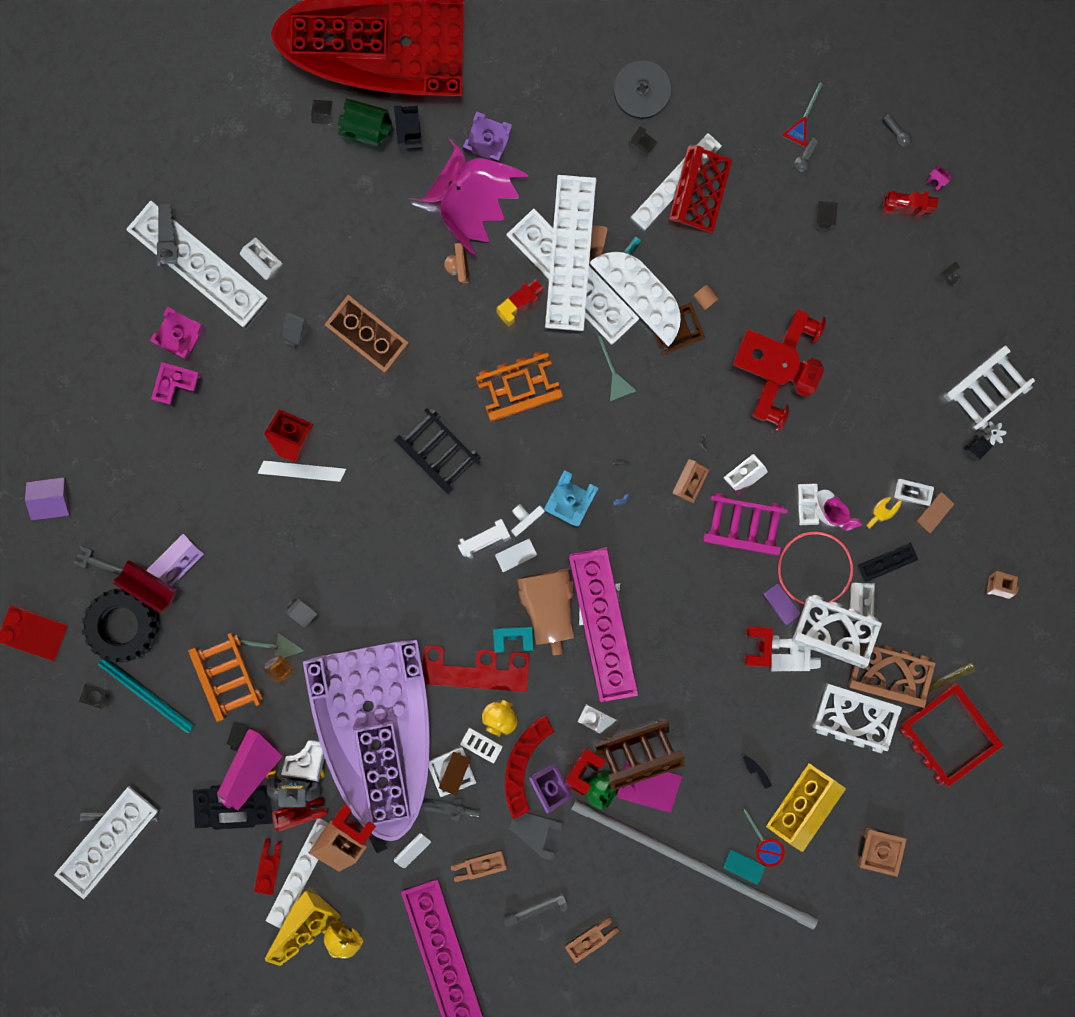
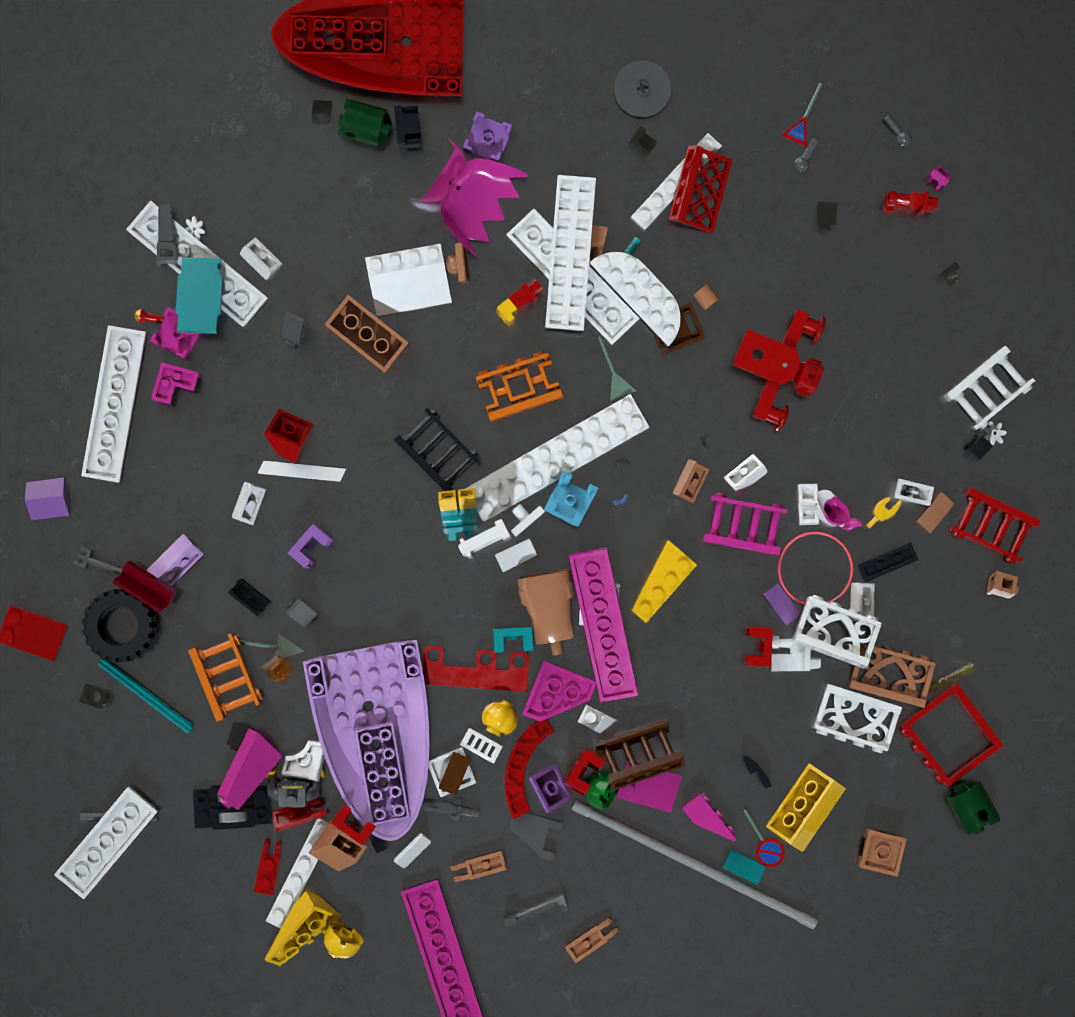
none -> white plate [81,325,147,483]
none -> red piece [135,309,164,323]
none -> teal piece [176,257,222,334]
none -> white plant [185,216,205,241]
none -> black hinge [228,578,272,617]
none -> white slope [232,482,266,525]
none -> medium lavender panel [288,524,333,569]
none -> white slope [365,244,452,317]
none -> hips [438,488,478,541]
none -> white plate [465,394,649,523]
none -> dark pink plate [522,661,596,722]
none -> yellow wedge [631,540,697,623]
none -> dark pink slope [681,793,736,841]
none -> dark green cylinder [946,779,1001,835]
none -> red fence [949,488,1041,564]

